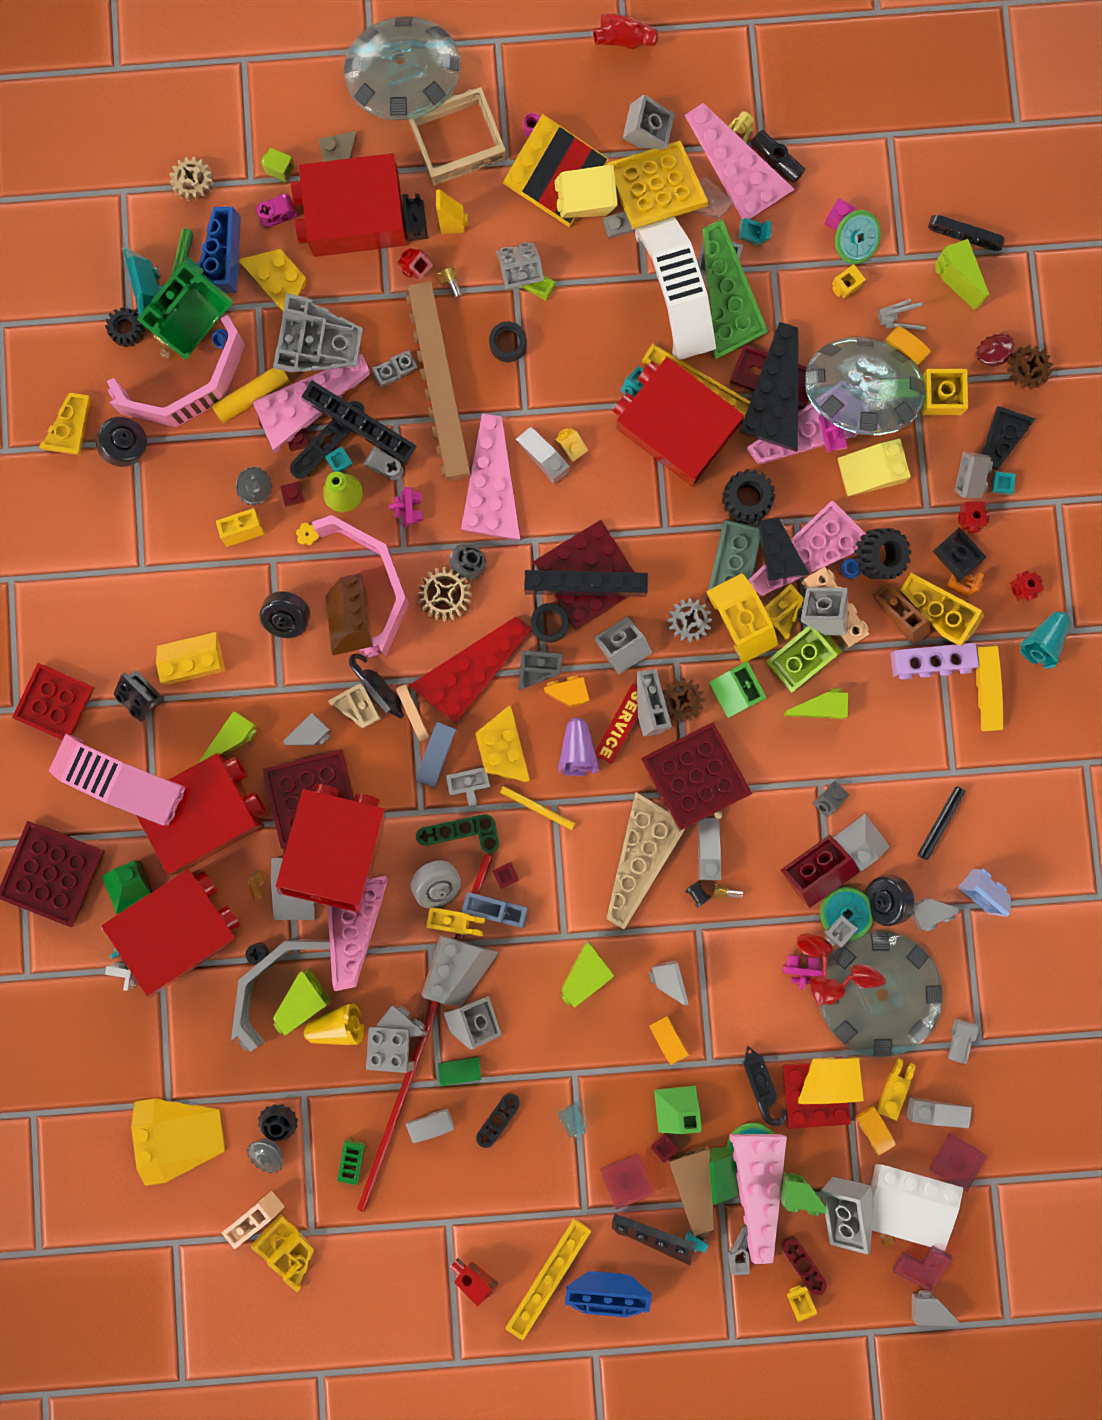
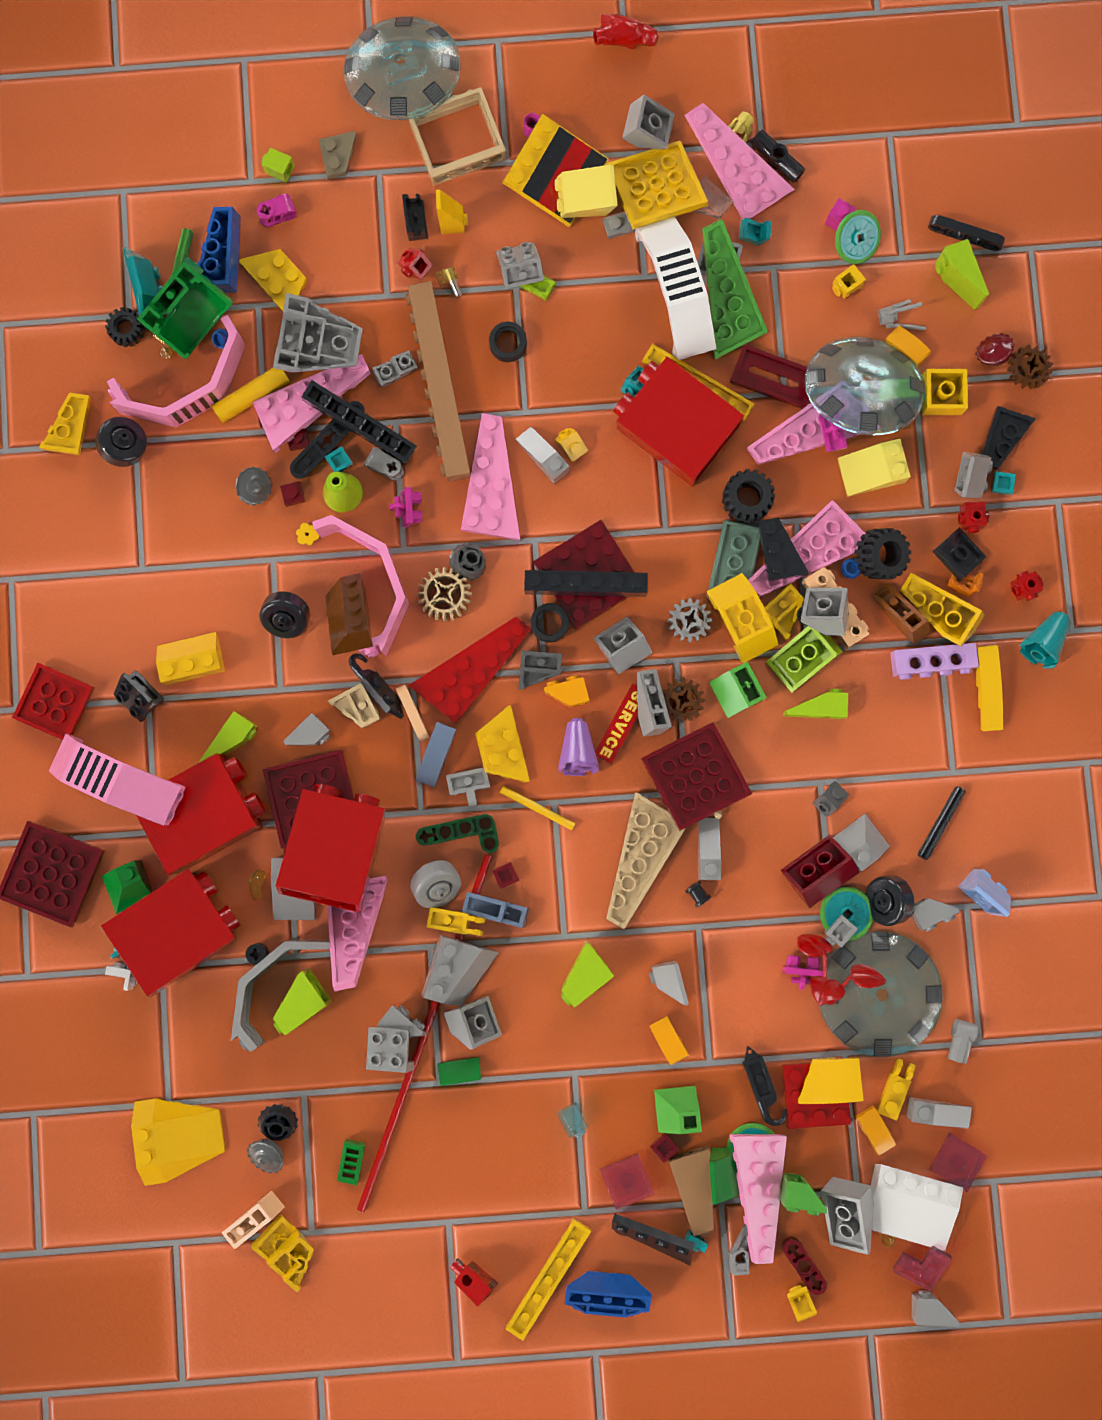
tan gear [169,157,214,201] -> none
yellow hinge [216,508,265,547] -> none
red brick [291,153,407,257] -> none
yellow cone [304,1003,364,1045] -> none
light grey slope [406,1109,455,1143] -> none
black beam [476,1093,520,1148] -> none
clear yellow piece [712,883,743,901] -> none
black wing [740,322,798,452] -> none

